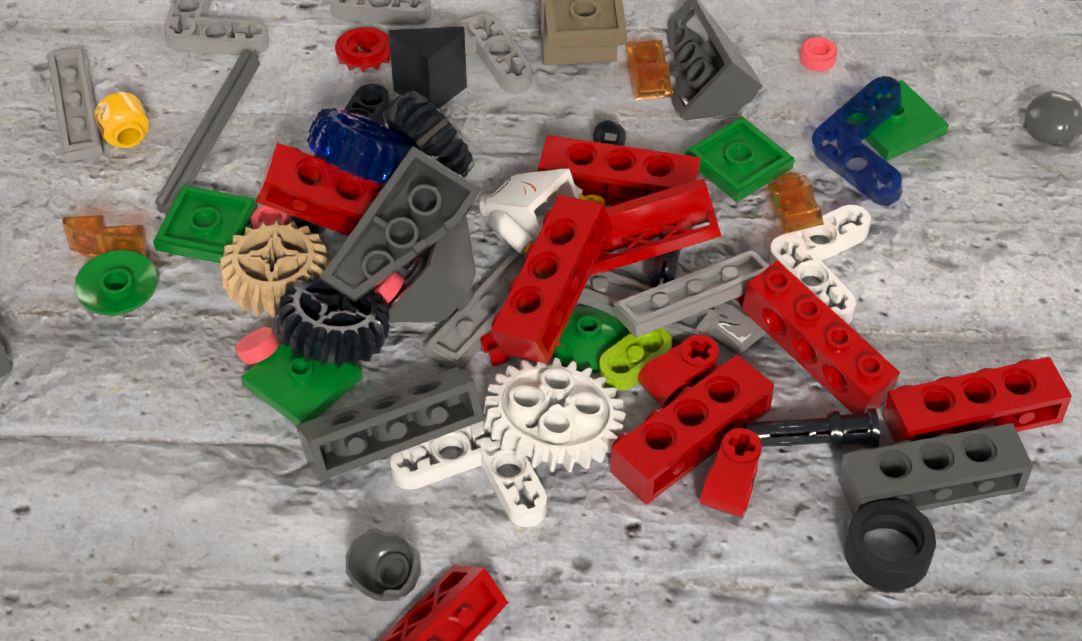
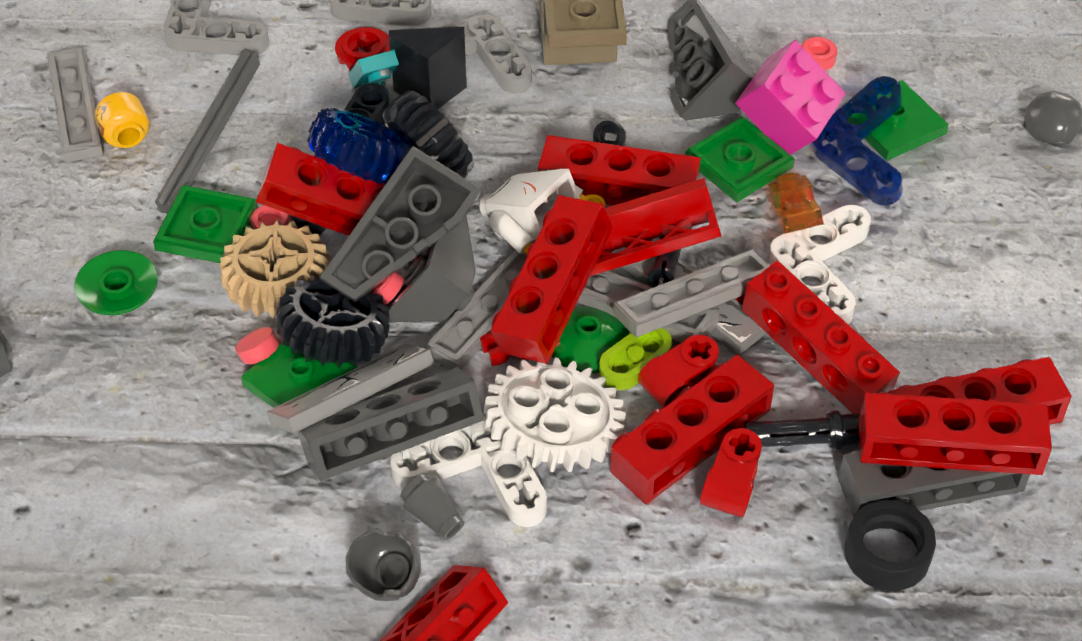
clear orange slope [62,215,150,259] -> none
clear orange slope [625,40,673,100] -> none
none -> light grey tile [267,344,434,434]
none -> teal piece [348,50,399,88]
none -> dark grey cone [400,473,464,540]
none -> dark pink brick [735,40,846,155]
none -> red brick [859,392,1052,475]

